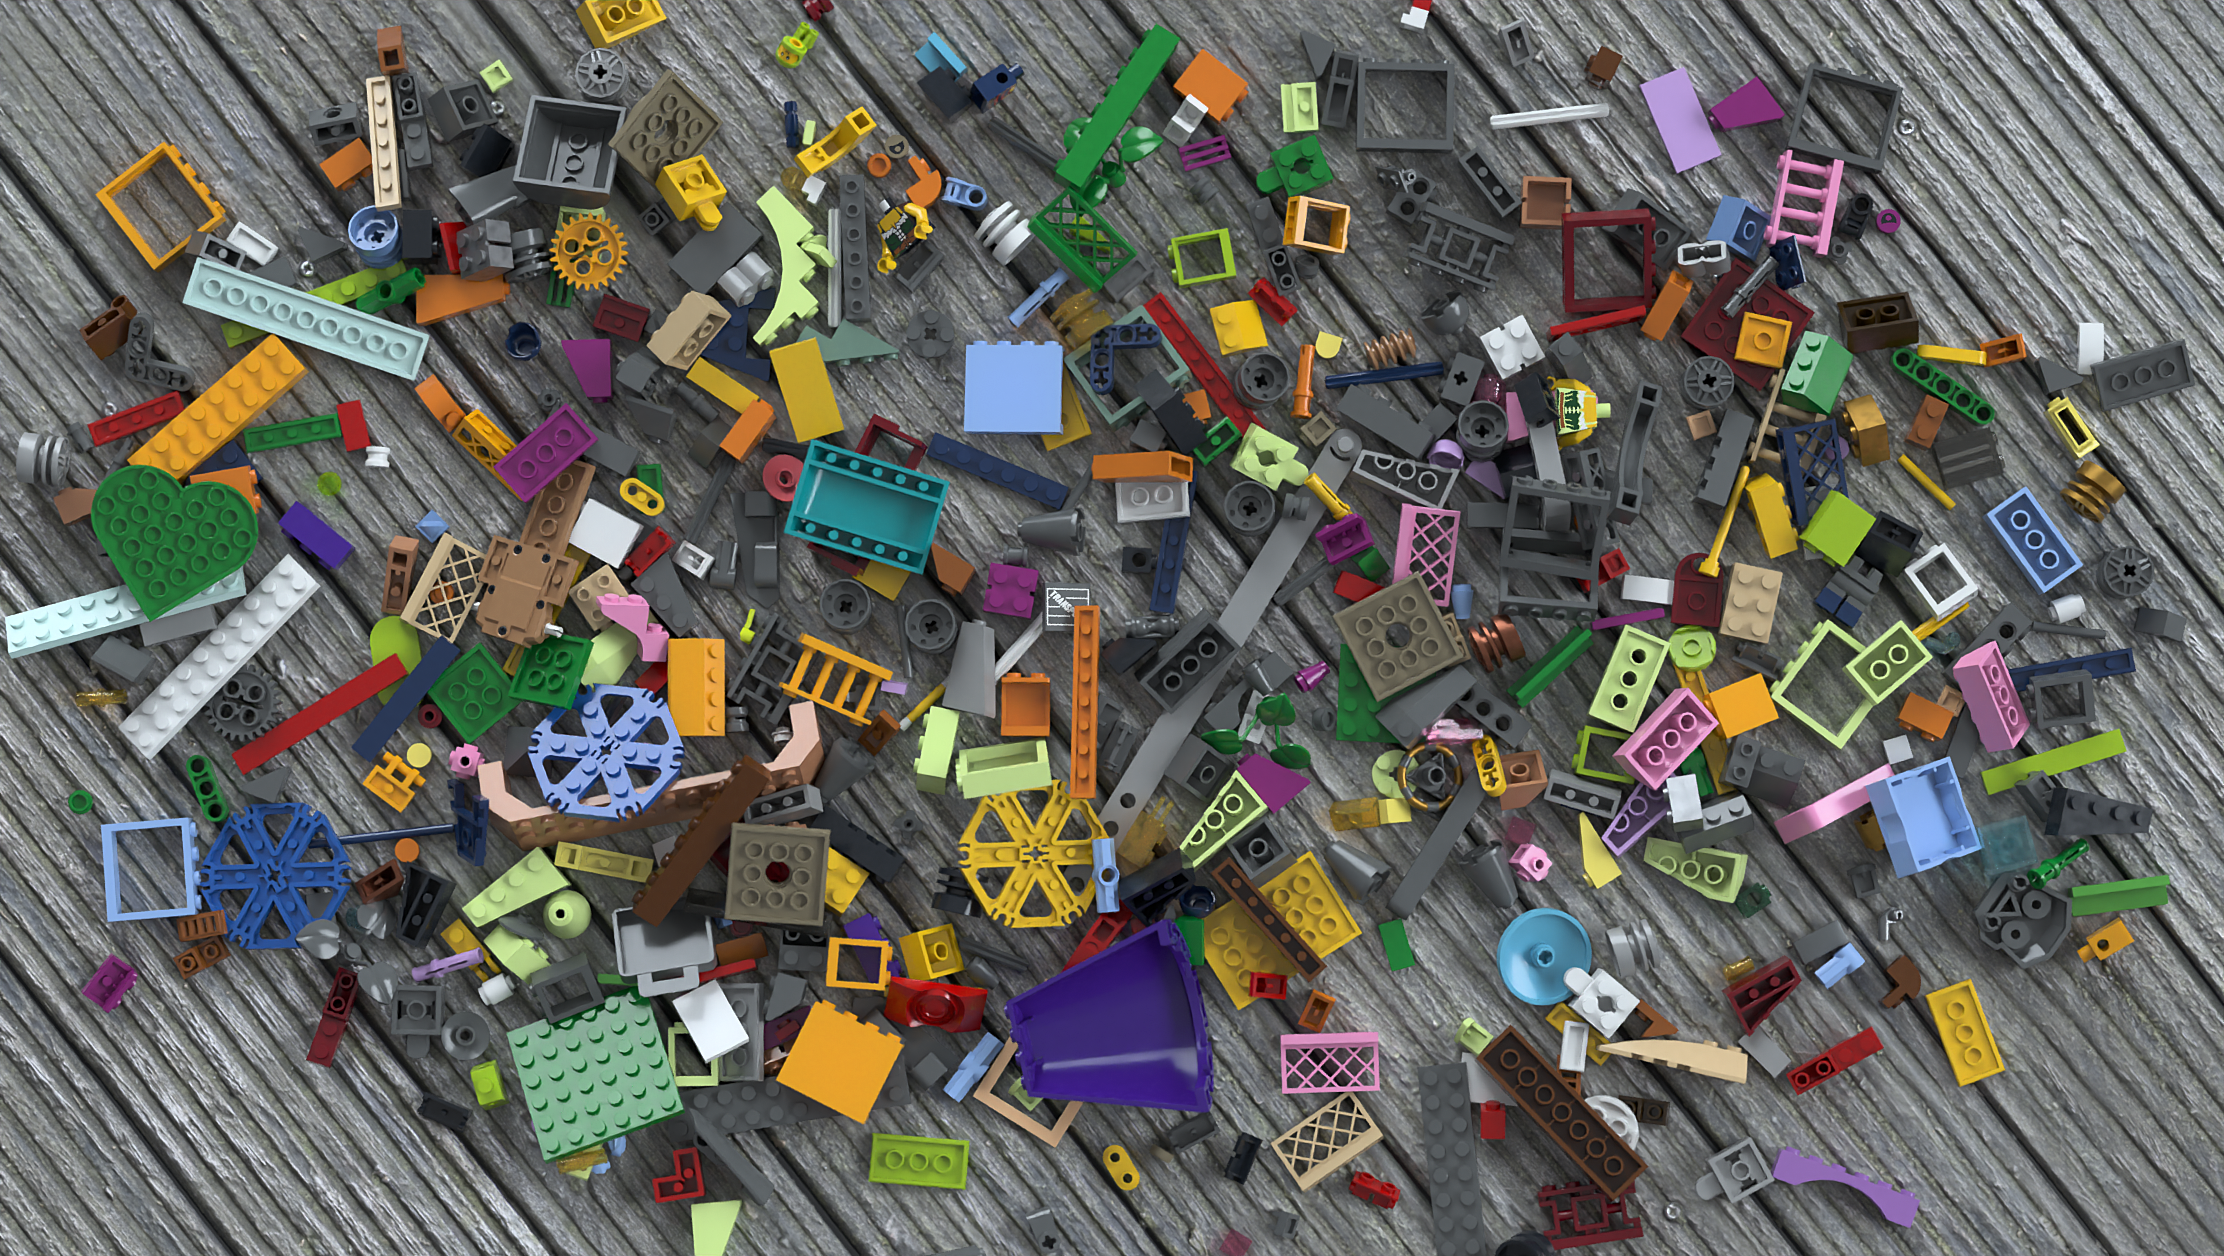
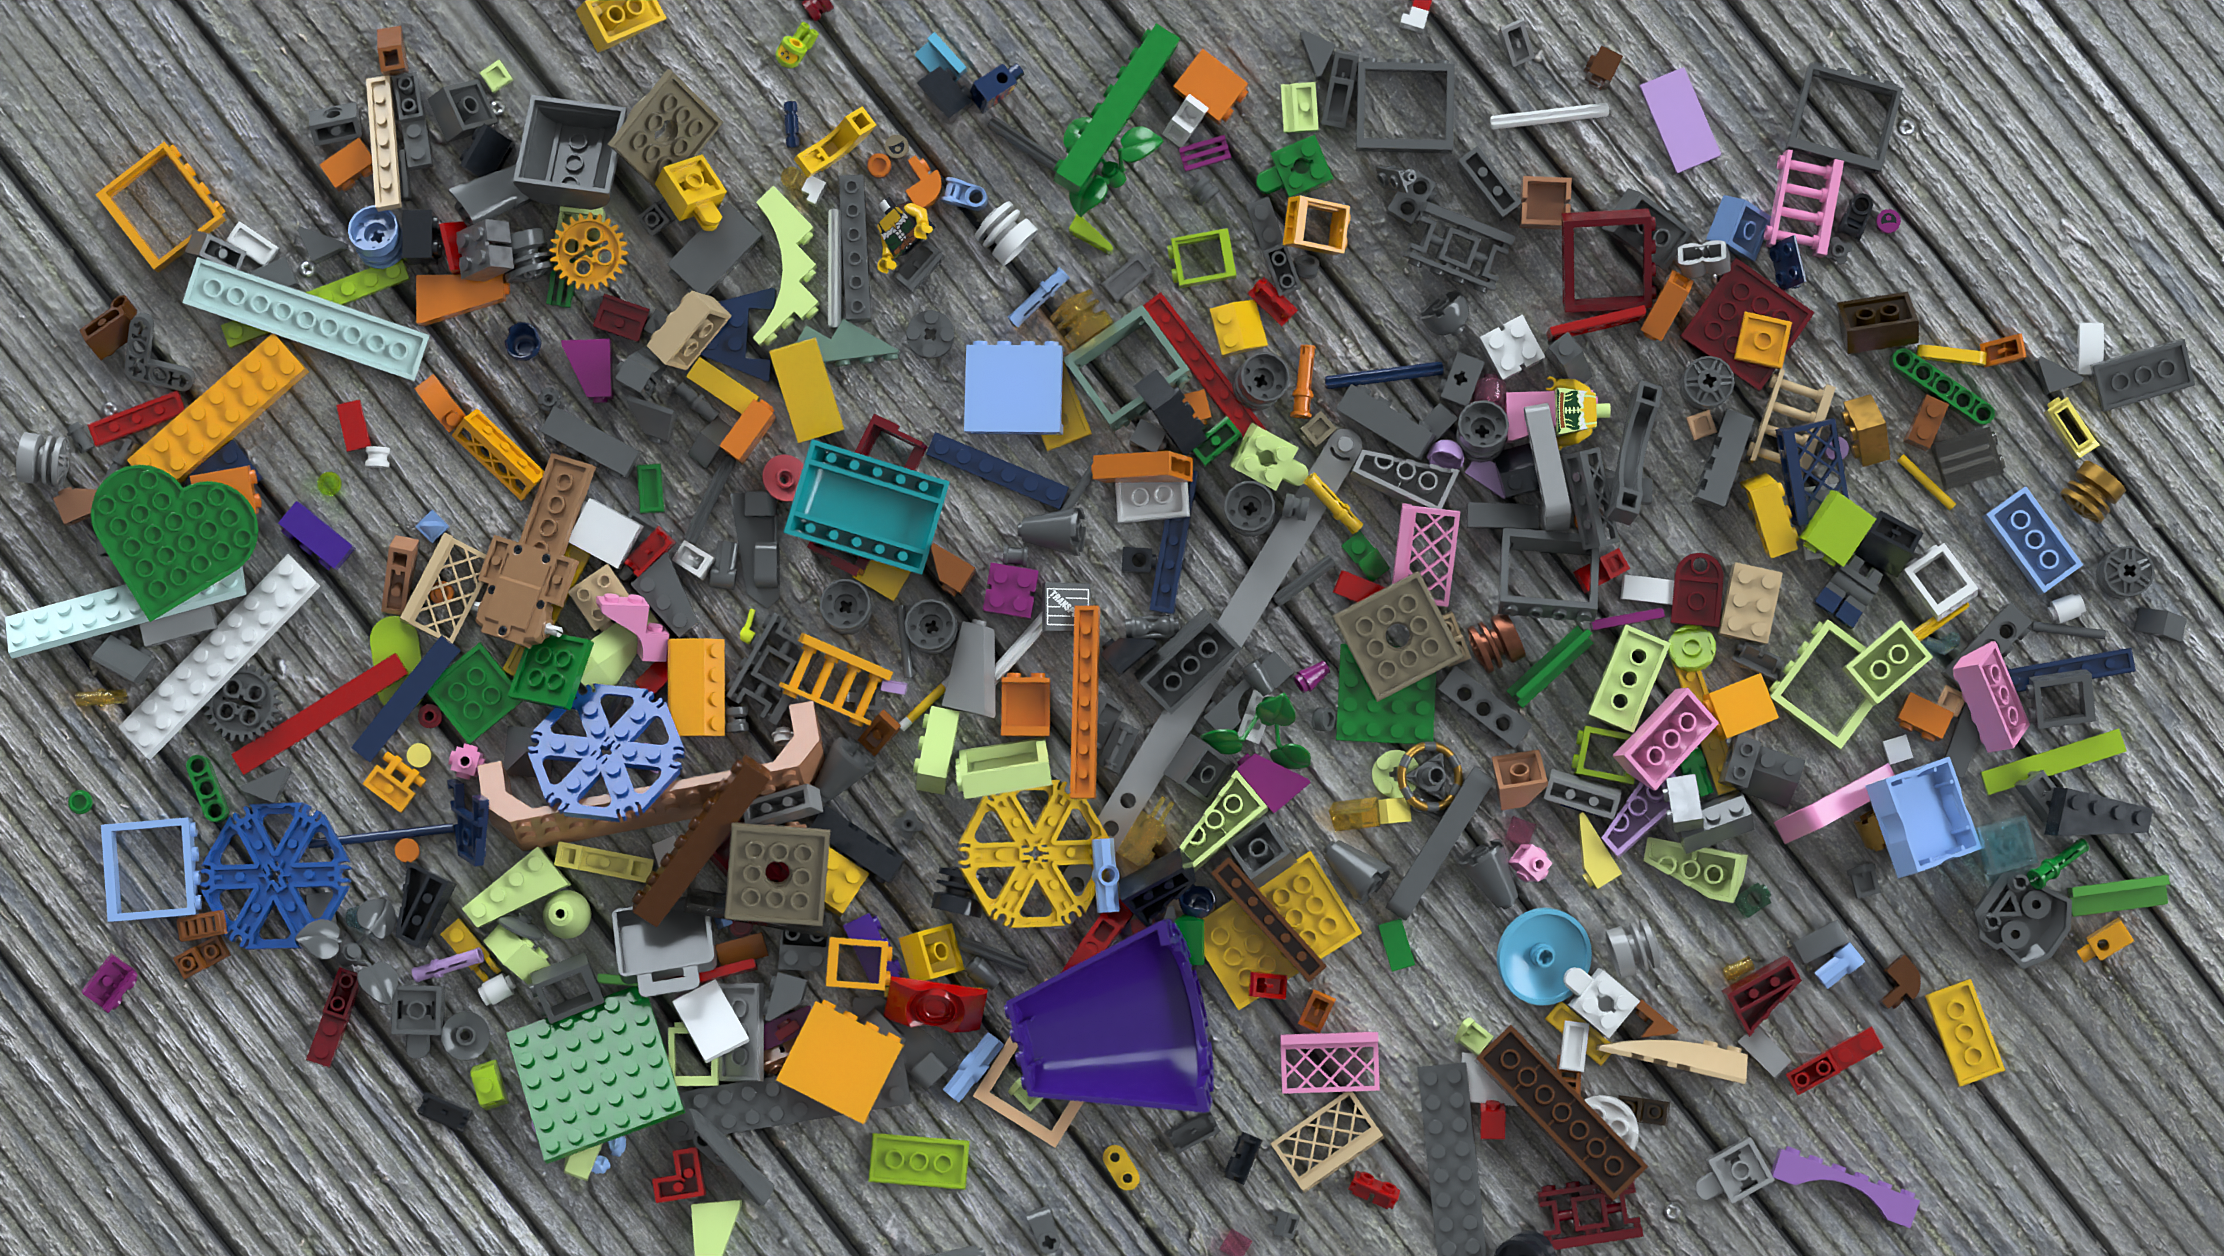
green tile [243,413,343,454] -> none
green piece [355,267,426,315] -> none
copper slope [355,859,405,905] -> none
magenta plate [493,403,599,503] -> none
clear yellow pin [556,1148,608,1175] -> none
light grey wheel [575,48,630,105] -> none
yellow plate [620,478,665,517] -> none
light grey brick [717,251,775,308] -> none
black axle [762,437,809,459] -> none
yellowish green tile [800,235,837,269] -> none
yellowish green tile [802,120,817,148] -> none
green fence [1027,186,1138,293] -> none
dark blue beam [1090,324,1162,396] -> none
dark tan tile [1149,1143,1174,1163] -> none
light yellow tile [1315,331,1343,359] -> none
magenta bracket [1315,513,1375,565] -> none
medium nougat piece [1363,328,1416,370] -> none
dark grey wedge [1375,664,1478,751] -> none
clear pink bracket [1426,719,1483,744] -> none
light blue cone [1450,584,1474,619] -> none
yellow beam [1472,735,1507,797] -> none
dark grey window [1499,475,1610,581] -> none
black hinge [1514,372,1560,428] -> none
yellow piece [1698,466,1750,578] -> none
magenta slope [1708,76,1785,133] -> none
dark grey pin [1720,255,1779,319] -> none
slope [1781,331,1854,416] -> none
flat silver arm [1878,907,1903,940] -> none

